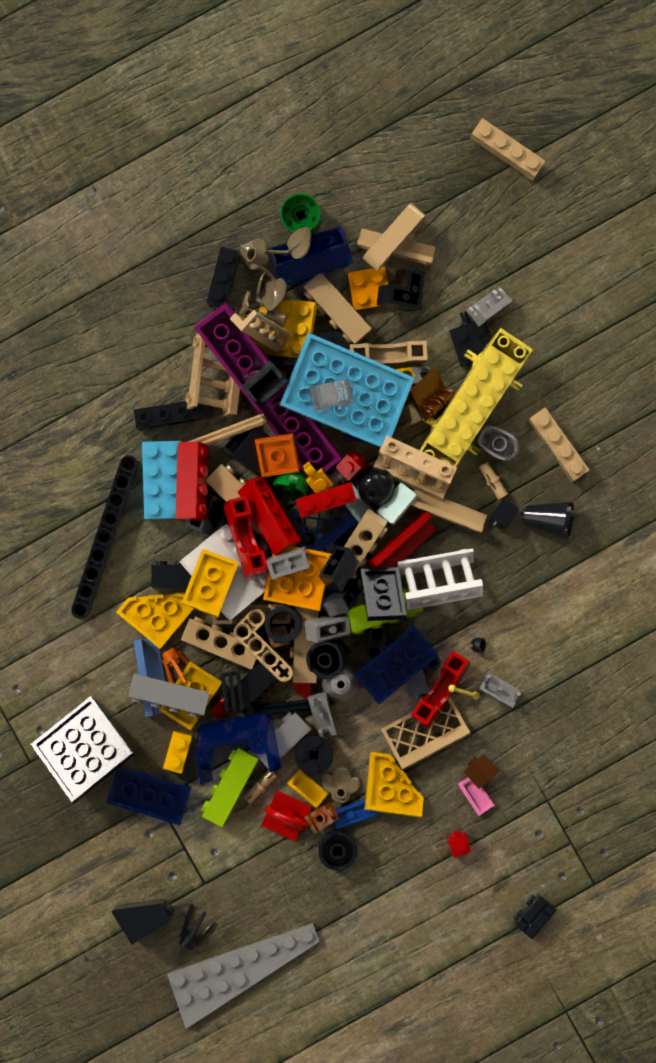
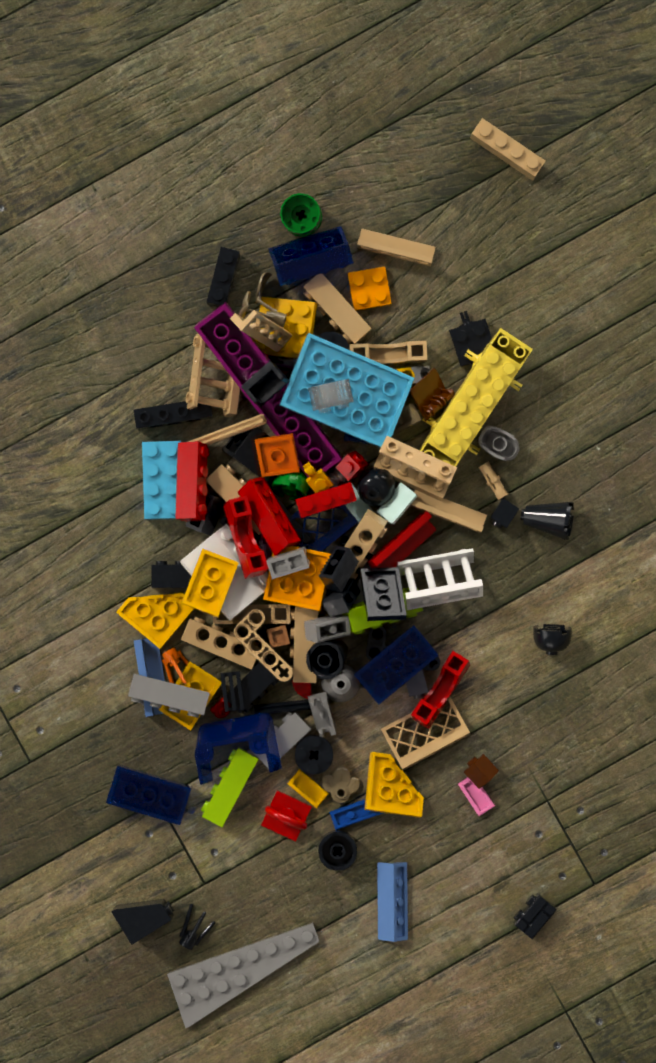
plate [31,696,135,804] -> none
black beam [71,455,139,619] -> none
yellow brick [163,730,193,774] -> none
dark tan plant [240,227,311,312] -> none
tan pin [242,769,278,804] -> none
black tyre [264,605,302,643] -> none
dark orange brick [305,802,339,834] -> none
tan beam [363,203,426,271] -> none
black brick [377,268,425,312] -> none
red brick [446,830,472,858] -> none
light yellow hinge [448,685,480,700] -> none
light grey hinge [466,287,513,327] -> none
black hinge [470,637,486,653] -> none
light grey hinge [478,671,521,708] -> none
tan arch [528,408,589,482] -> none
none -> medium blue panel [377,862,408,942]
none -> black cylinder [533,624,572,655]

